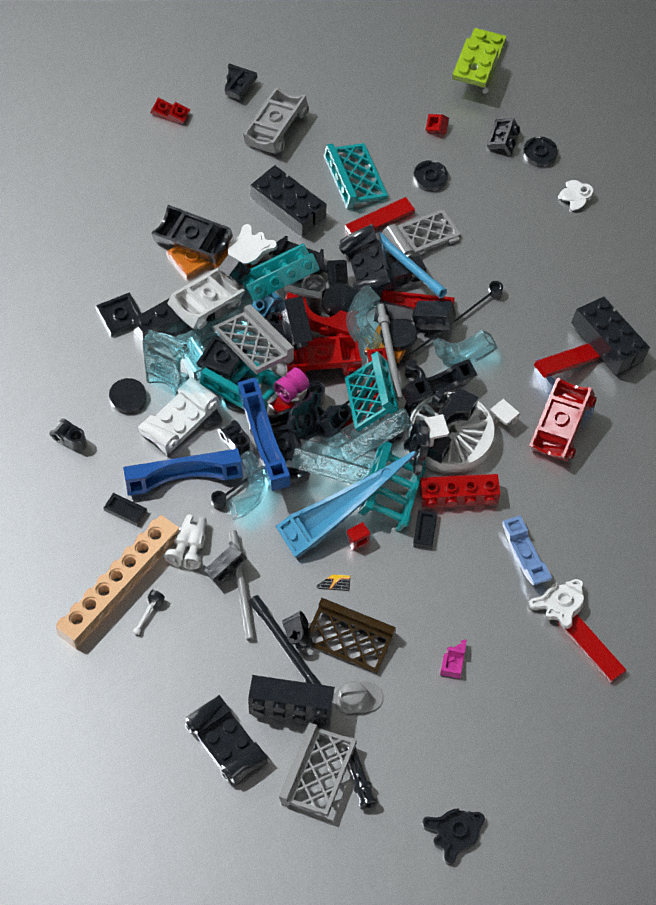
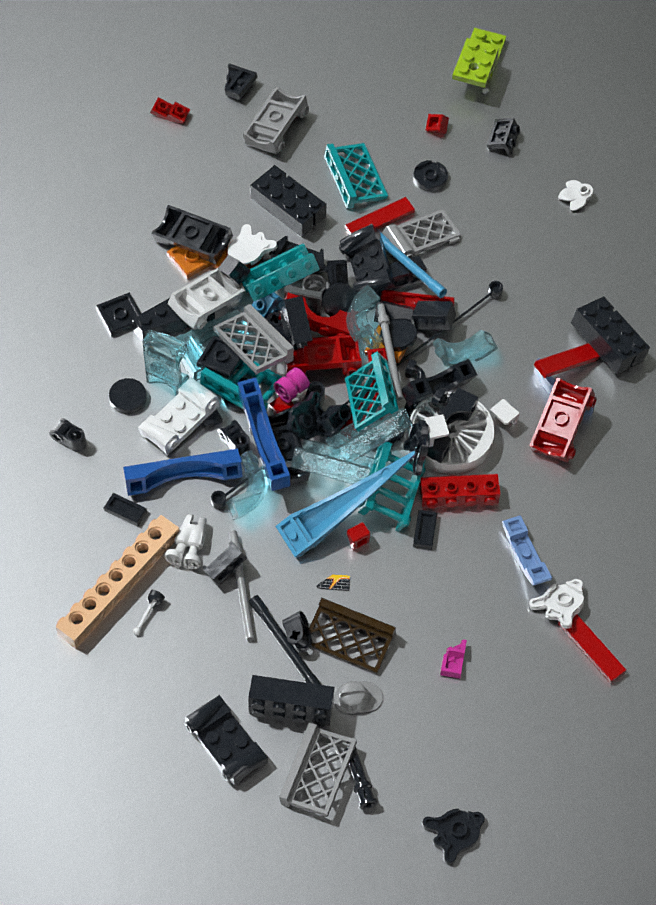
black tile [523,136,558,167] -> none

